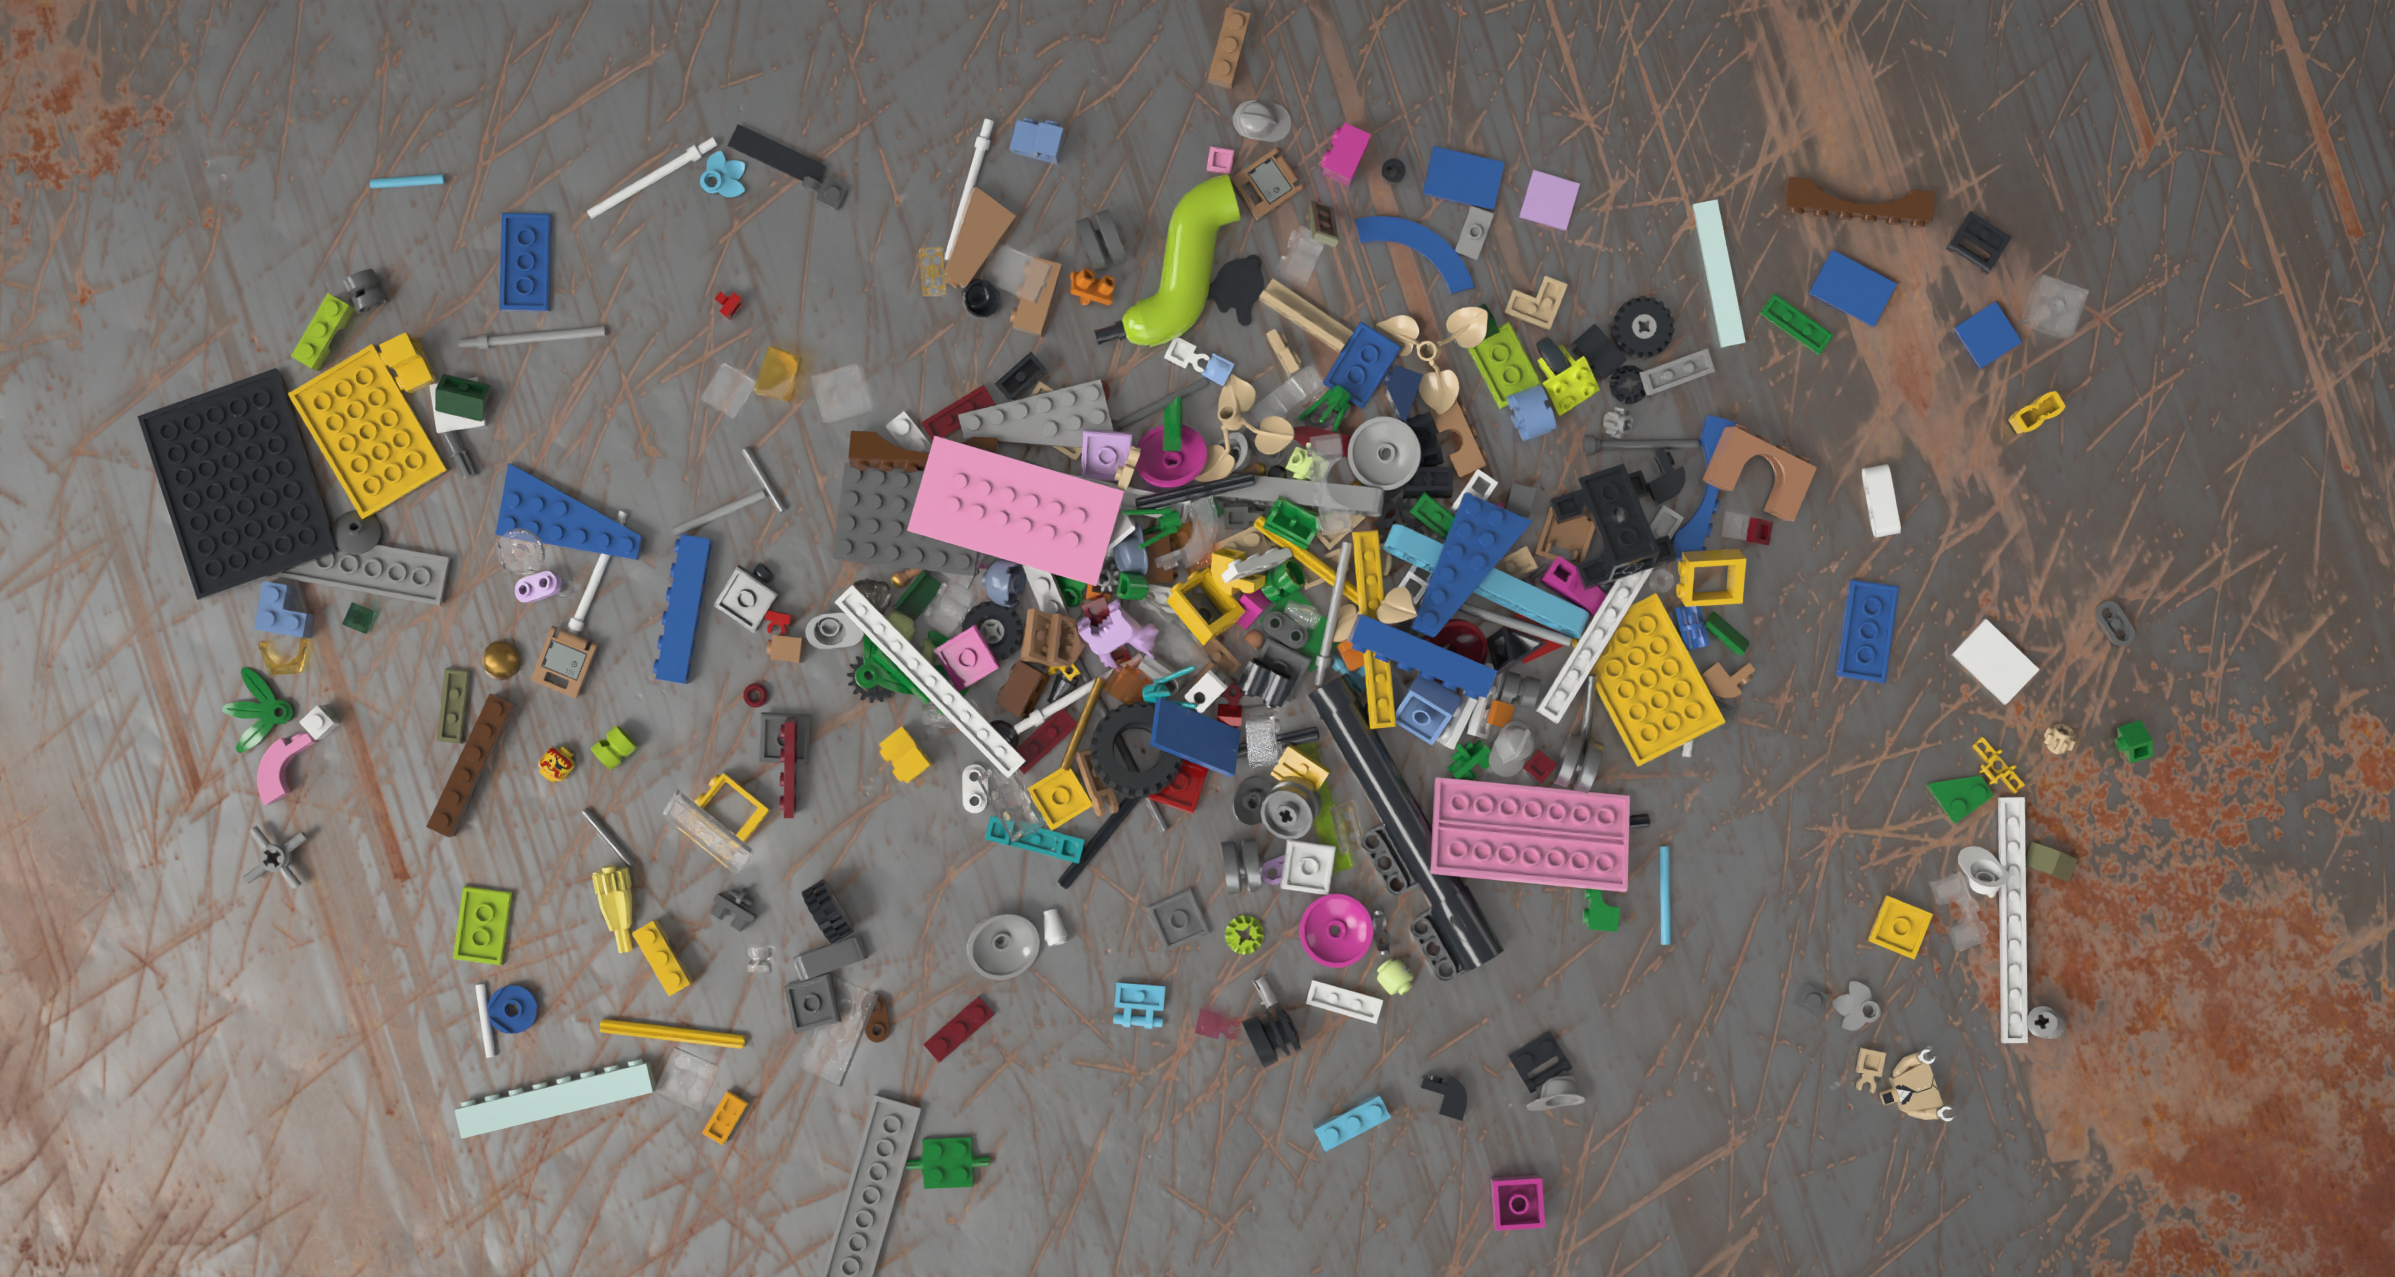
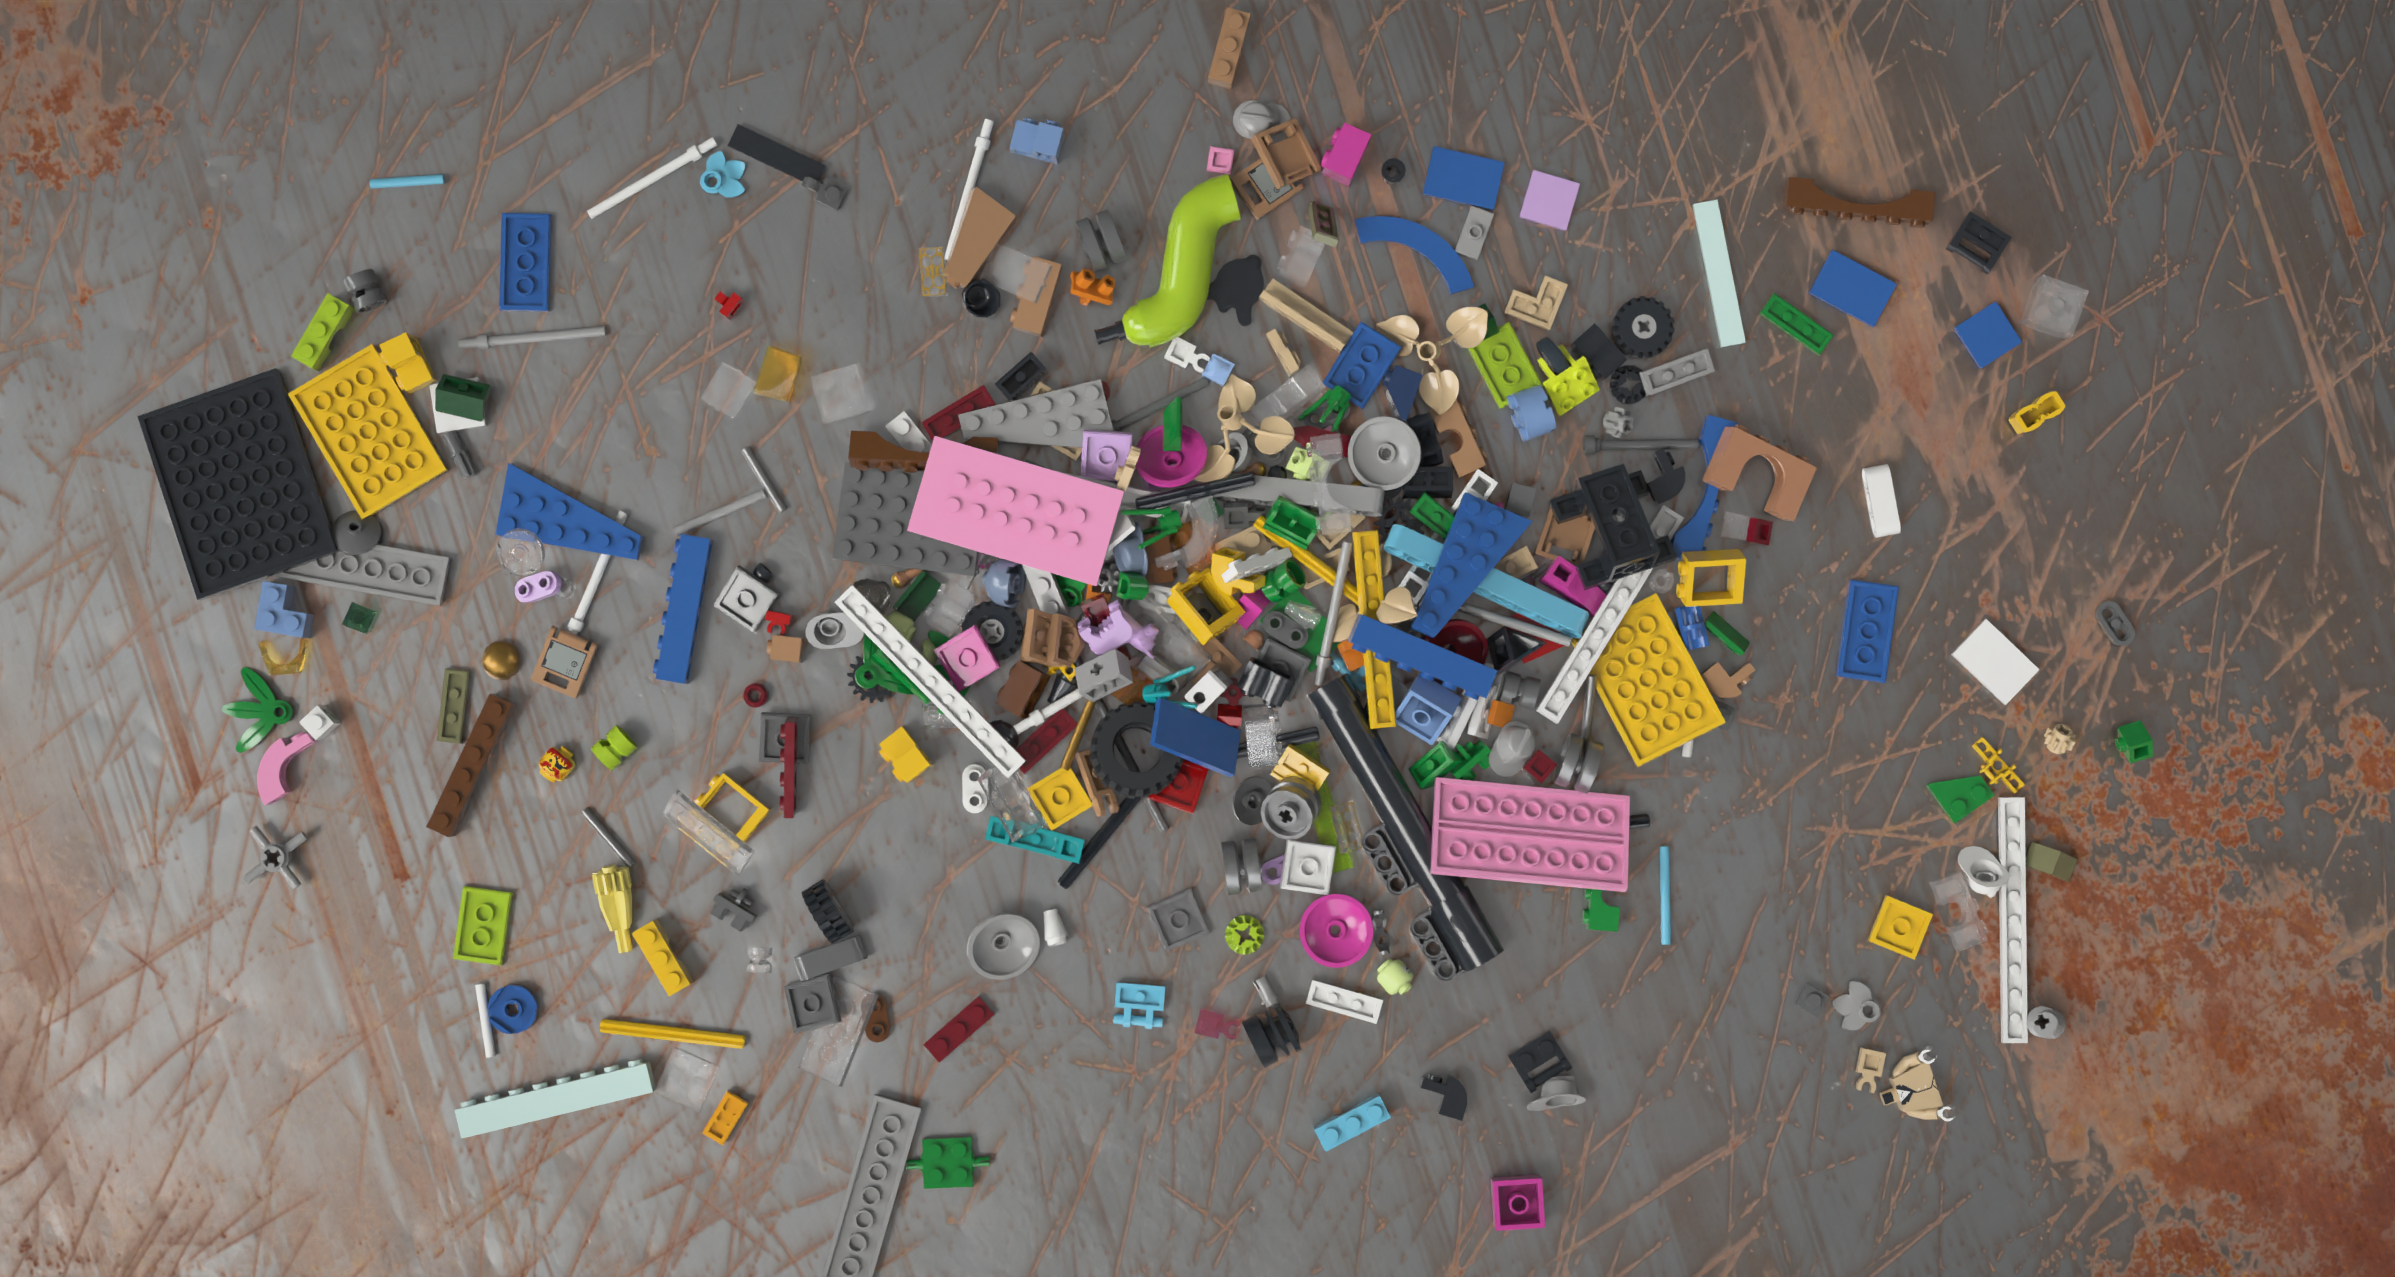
none -> light grey brick [1074,649,1133,702]
none -> medium nougat container [1251,118,1321,189]
none -> green slope [1409,741,1462,789]

